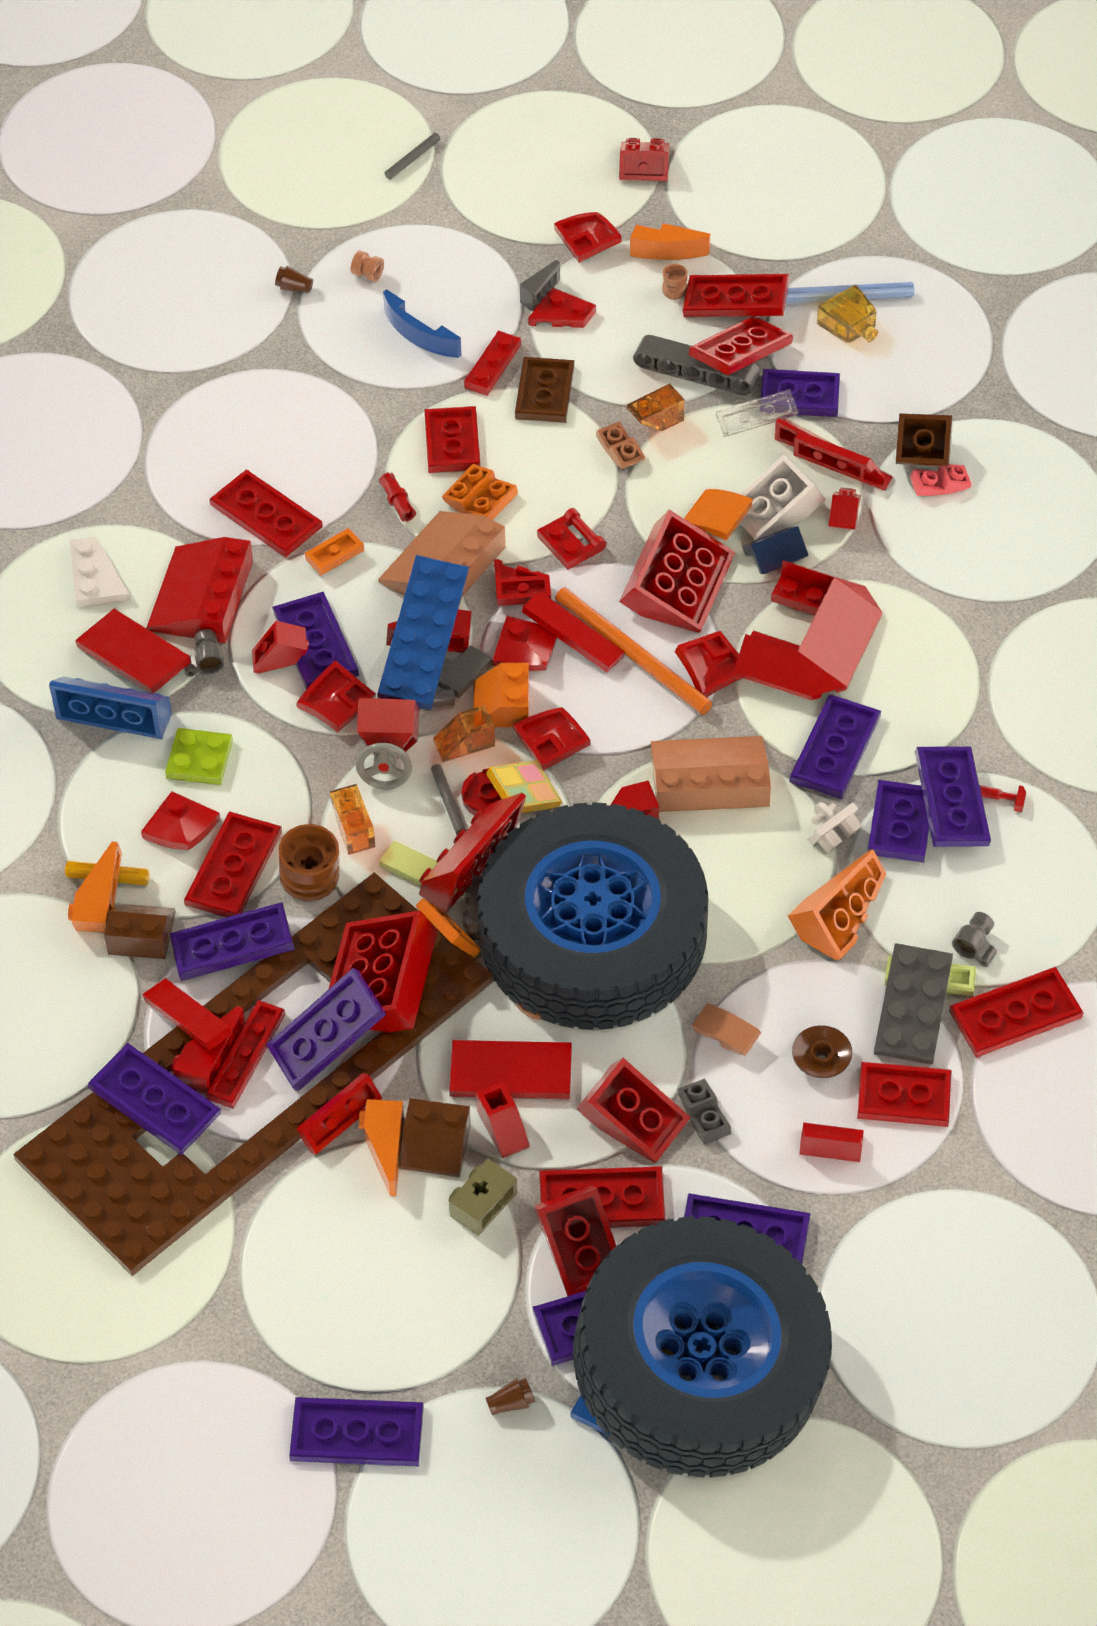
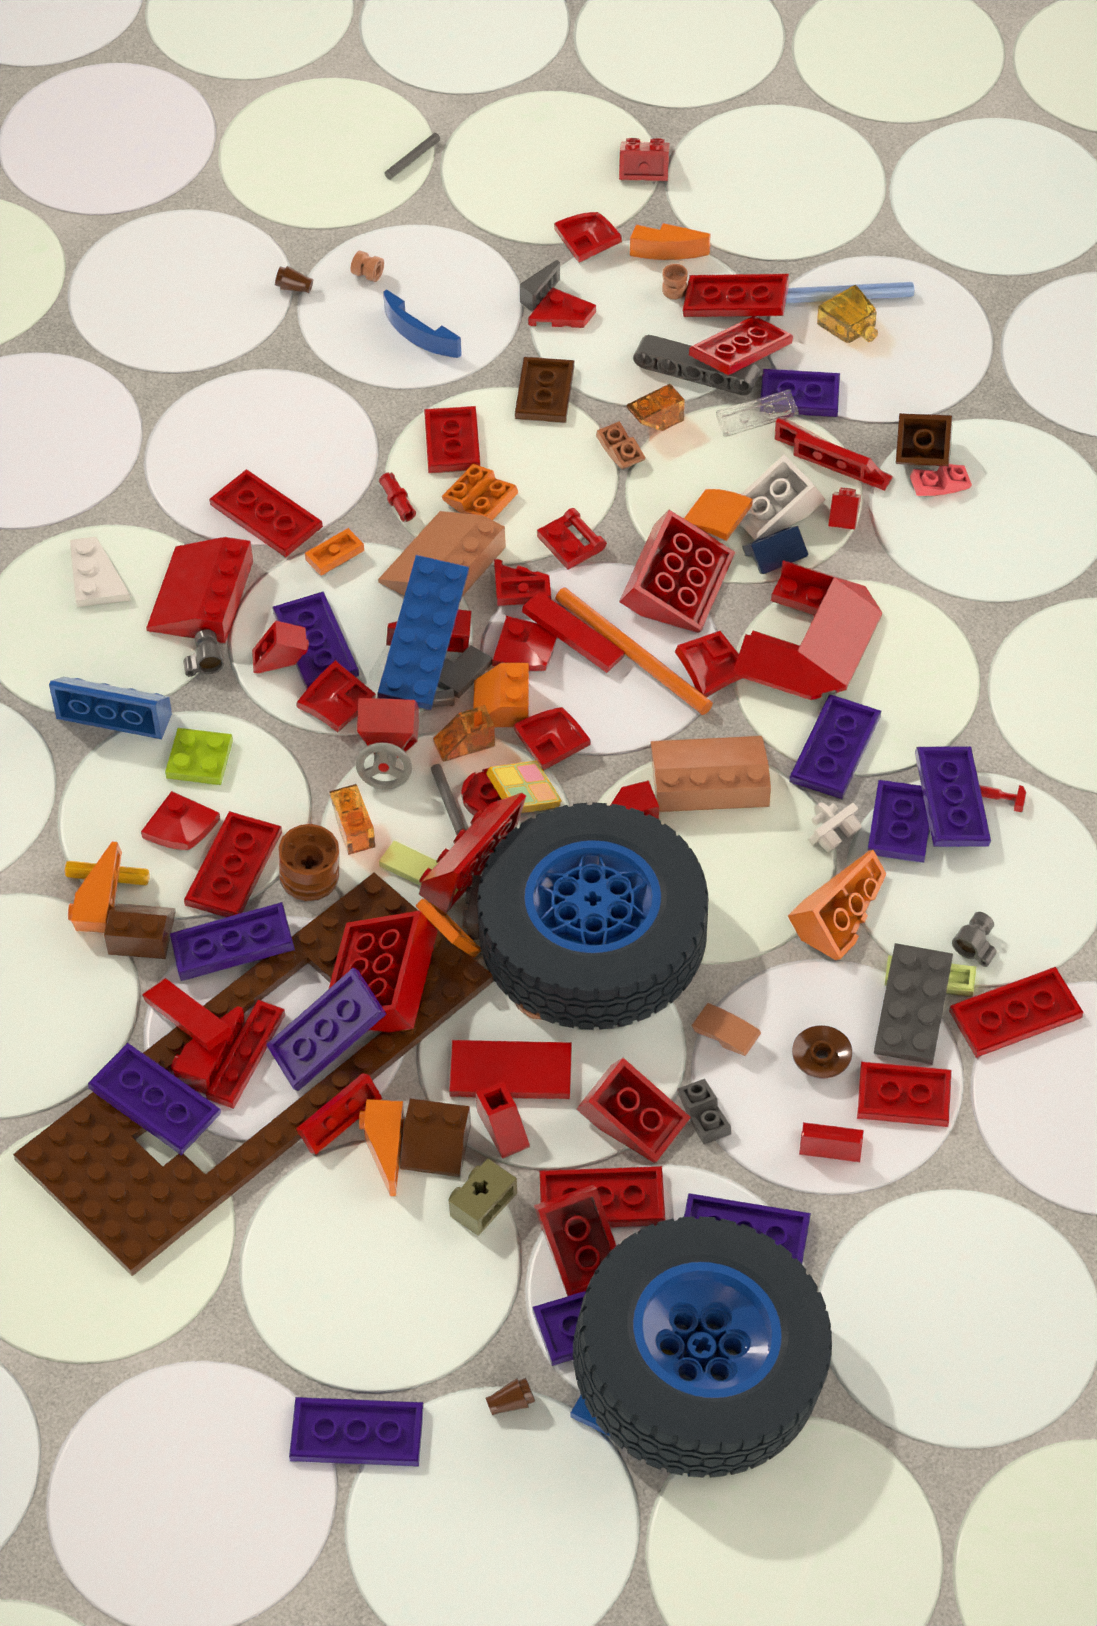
red tile [75,608,191,694] -> none
red plate [464,330,521,396] -> none

